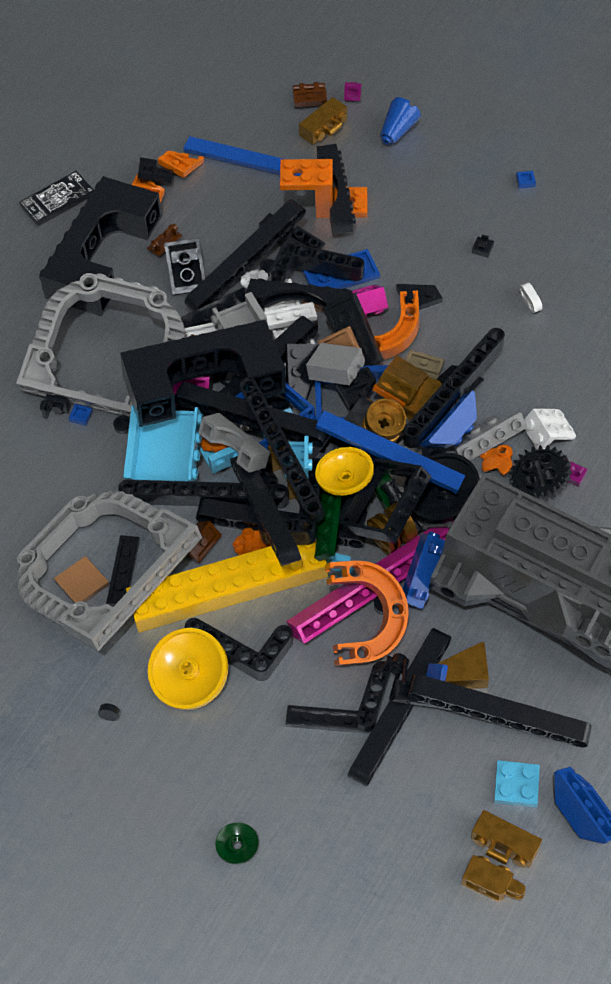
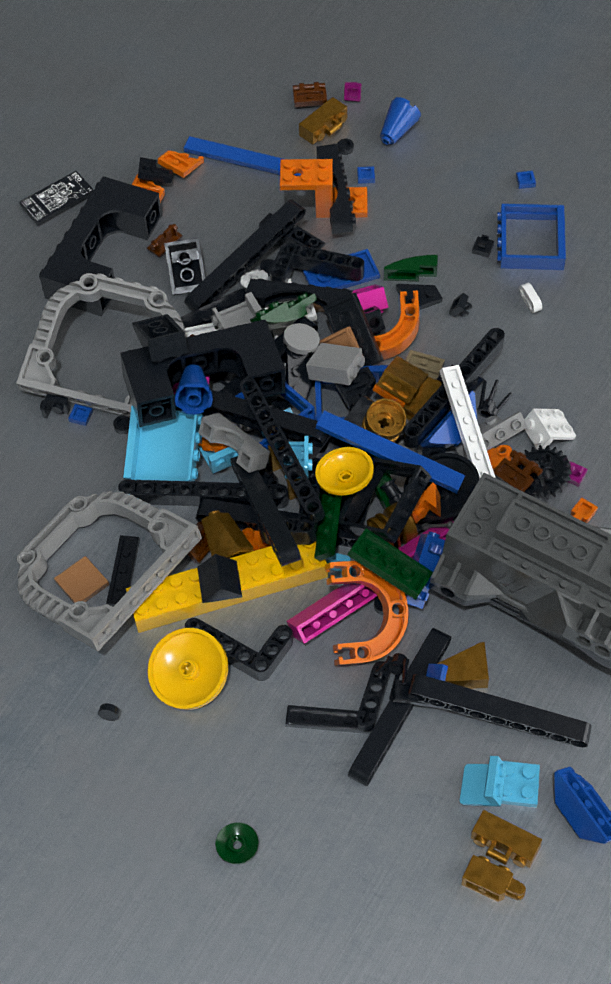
none -> black slope [132,314,188,362]
none -> blue cone [175,365,213,415]
none -> black slope [197,554,242,603]
none -> pearl gold slope [202,510,253,558]
none -> dark green slope [250,293,317,325]
none -> light grey tile [283,323,320,355]
none -> black tile [337,139,354,155]
none -> dark green plate [347,528,433,600]
none -> blue tile [357,166,375,184]
none -> black brick [363,306,386,336]
none -> dark green slope [384,255,438,282]
none -> orange slope [411,482,441,523]
none -> white plate [439,365,495,478]
none -> black tile [449,293,472,317]
none -> medium azure bracket [460,756,507,806]
none -> black plant [477,380,512,418]
none -> reddish brown plate [493,450,543,492]
none -> blue window [497,204,566,270]
none -> orange plate [570,498,598,523]

